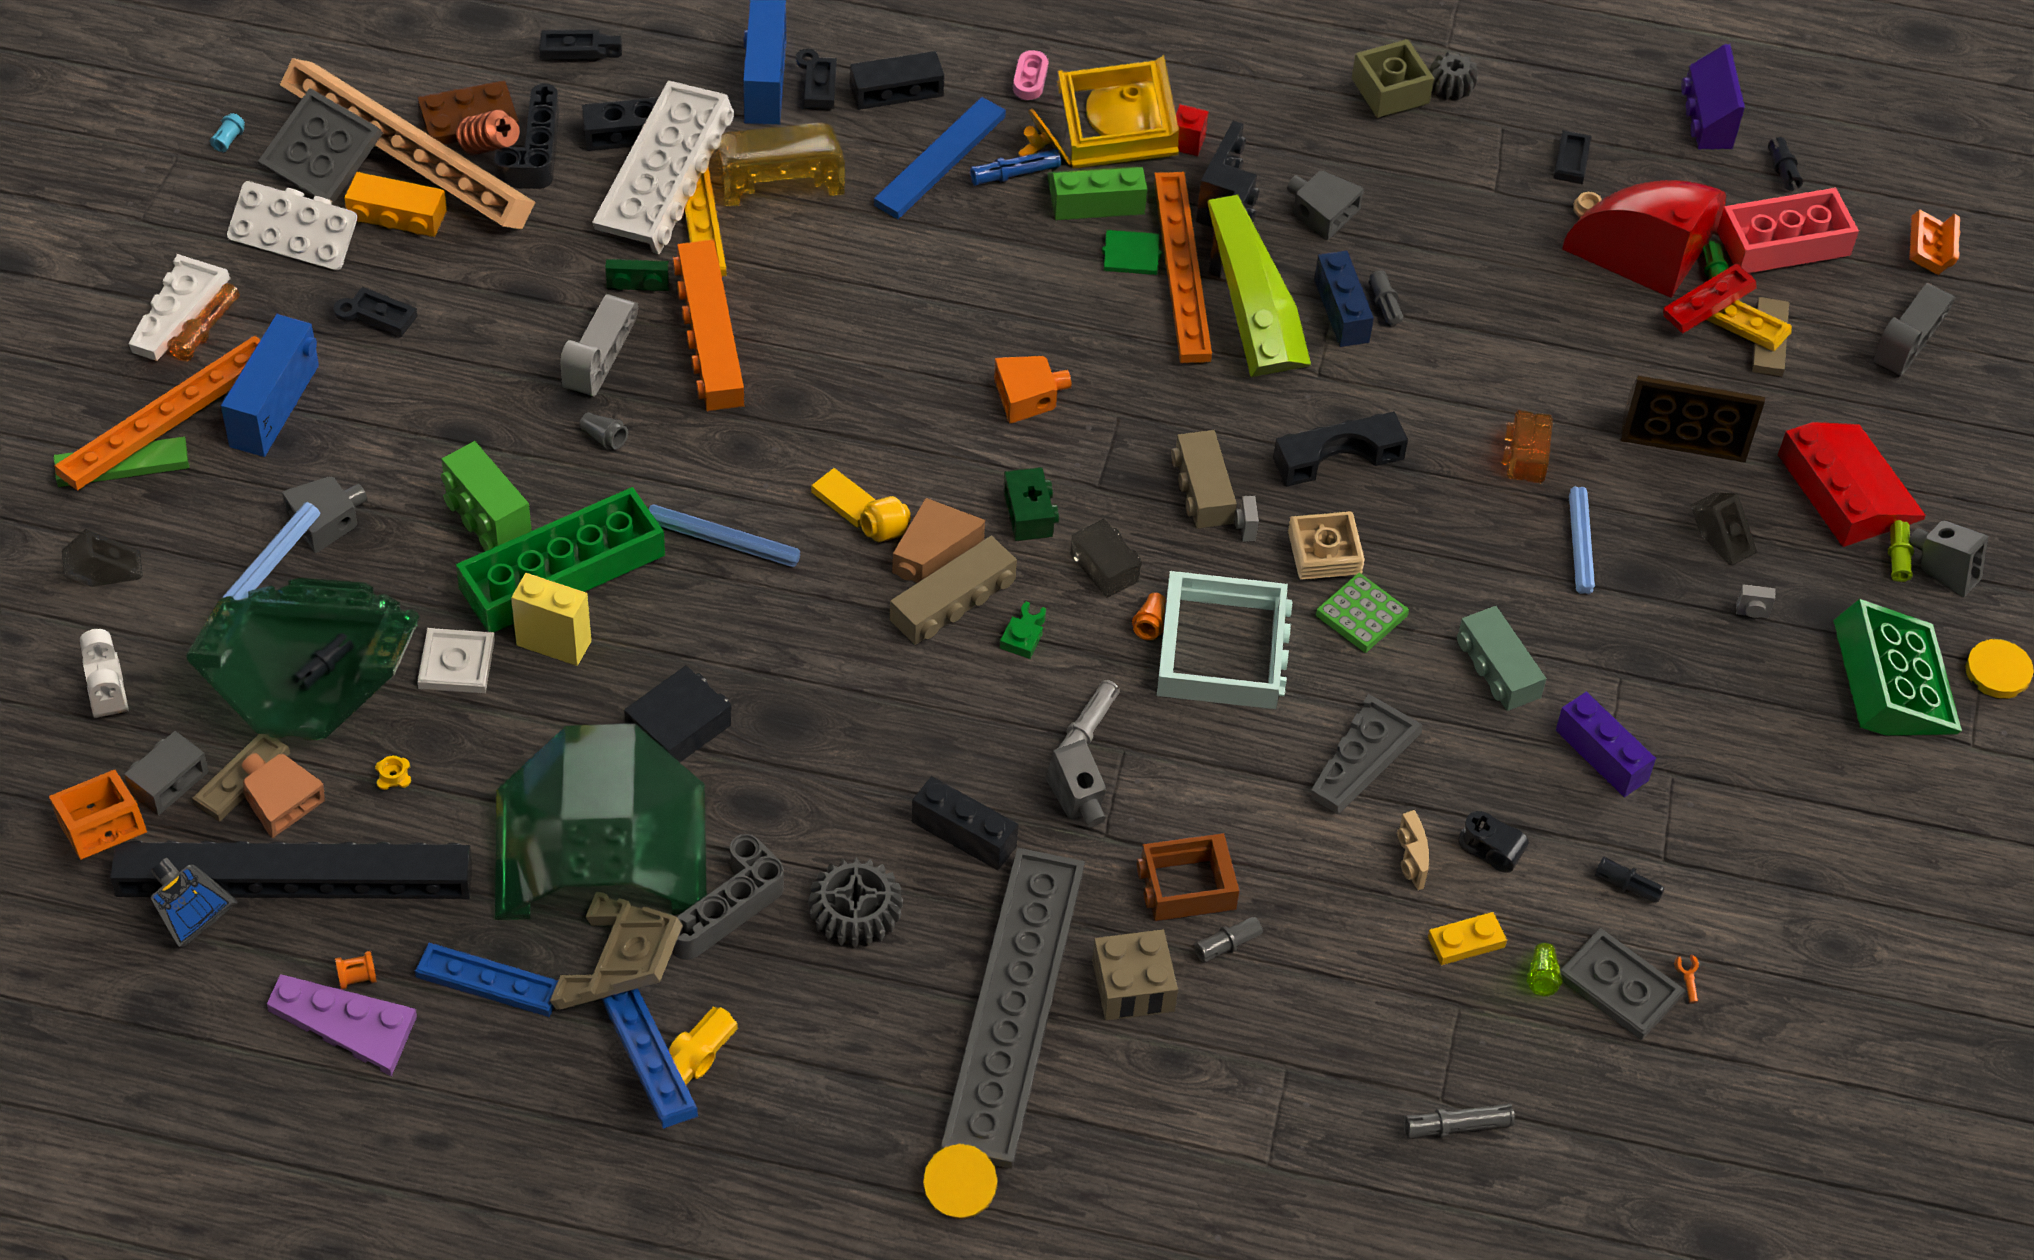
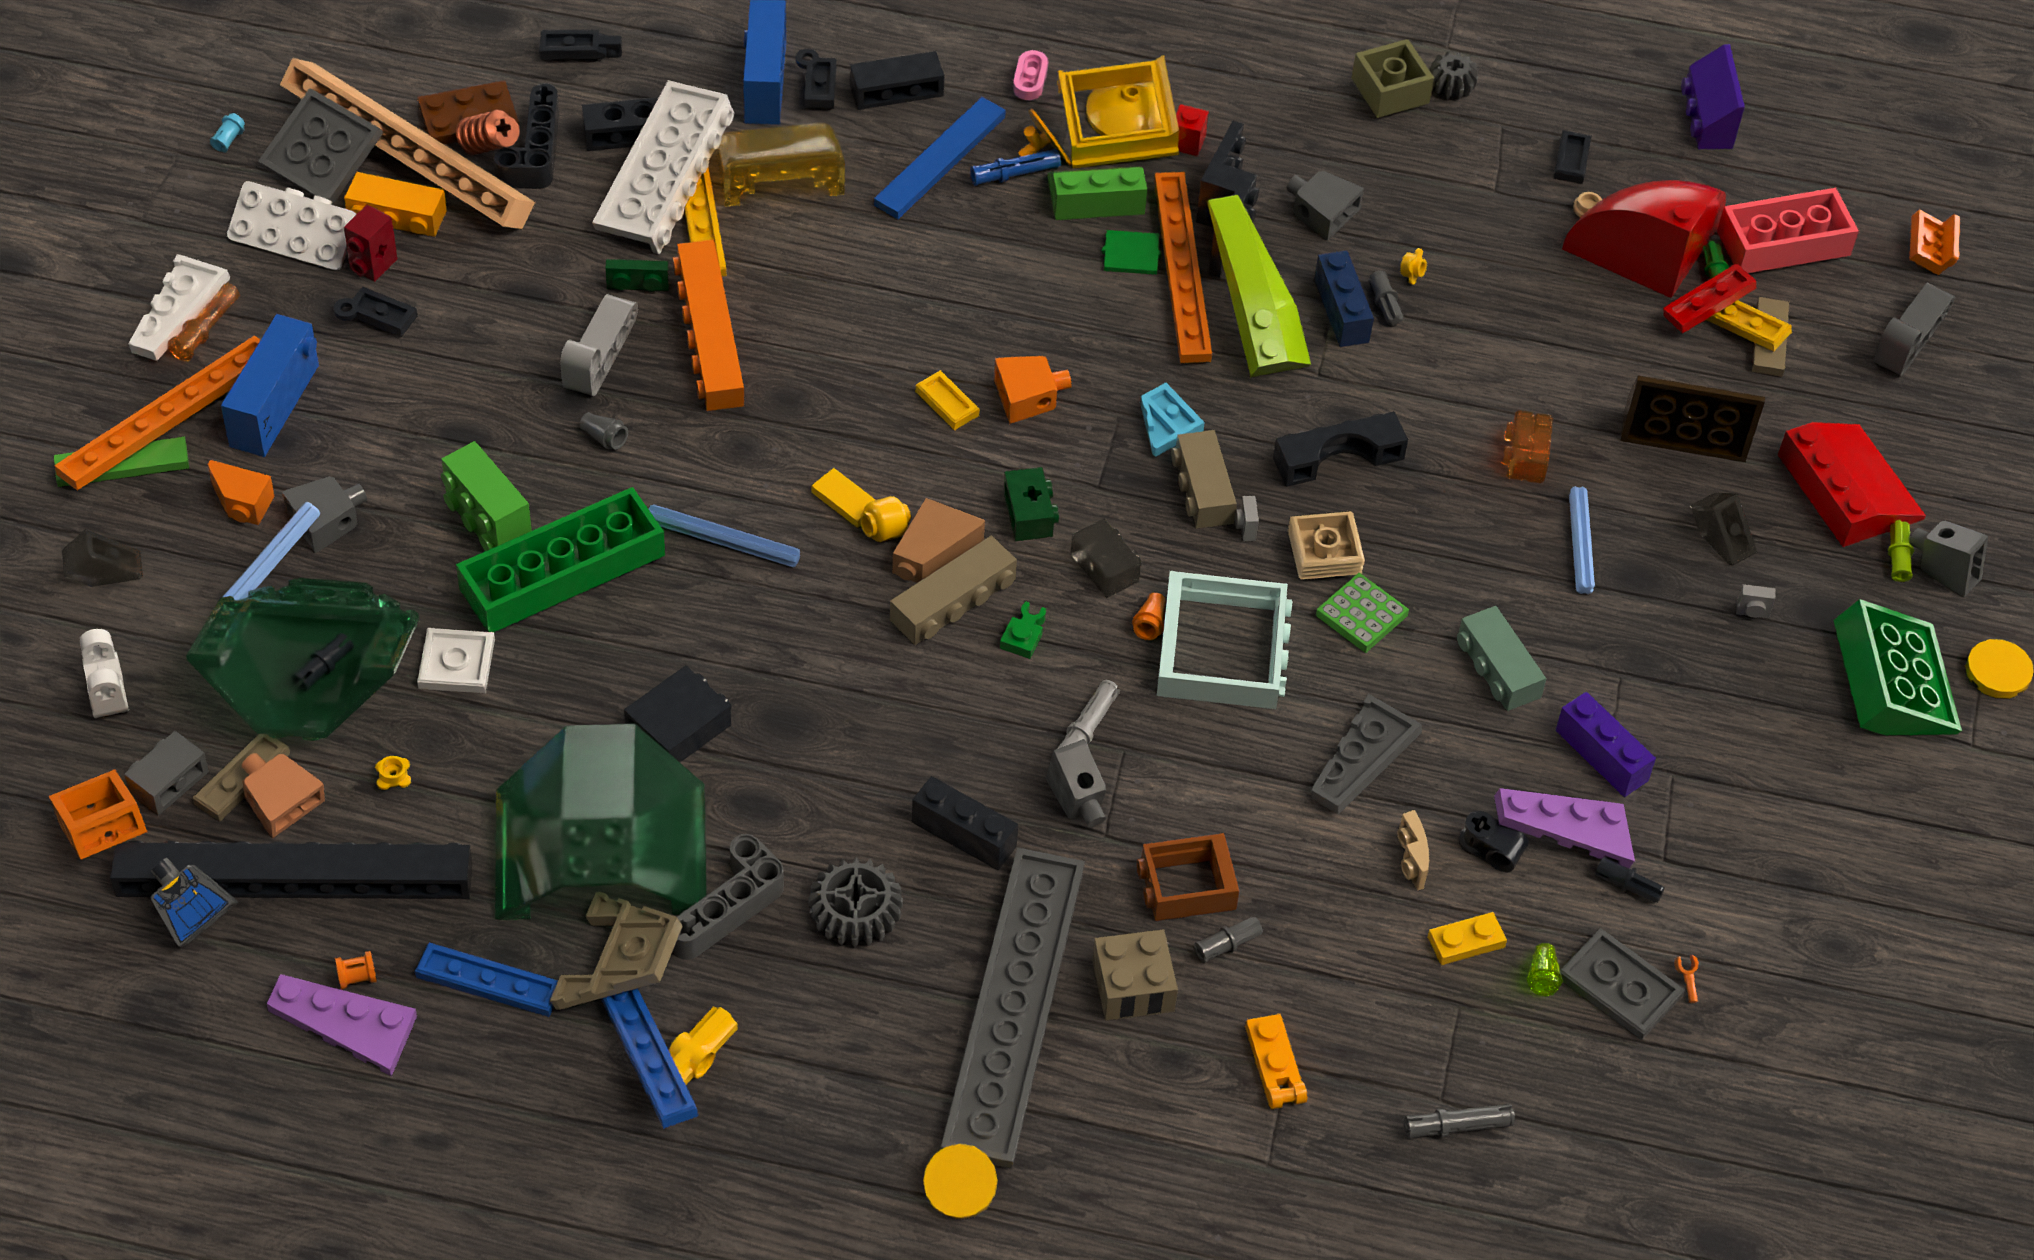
light yellow brick [511,573,591,666] -> none
black pin [1767,137,1803,191] -> none
none -> orange slope [208,460,275,525]
none -> dark red brick [344,204,398,282]
none -> yellow tile [915,370,980,430]
none -> medium azure wing [1140,383,1205,457]
none -> light orange plate [1245,1014,1307,1109]
none -> yellow plate [1401,248,1427,285]
none -> medium lavender wing [1494,788,1635,868]

